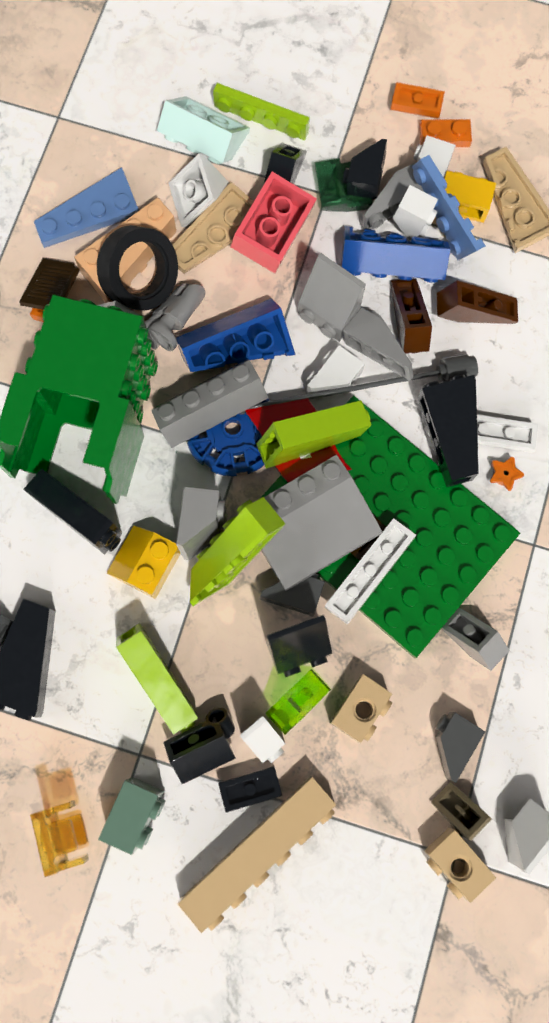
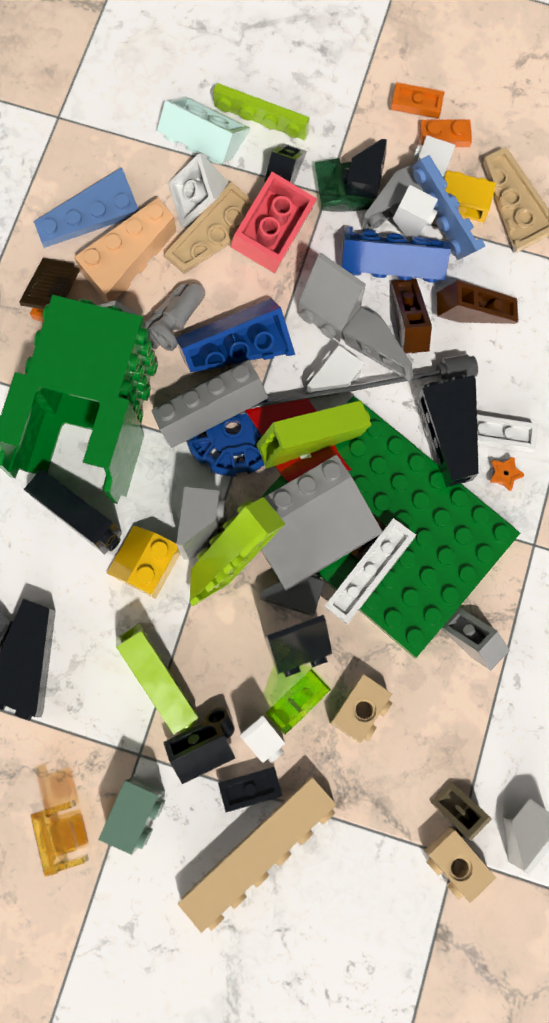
black tyre [97,225,178,311] -> none
dark grey slope [435,712,485,783] -> none

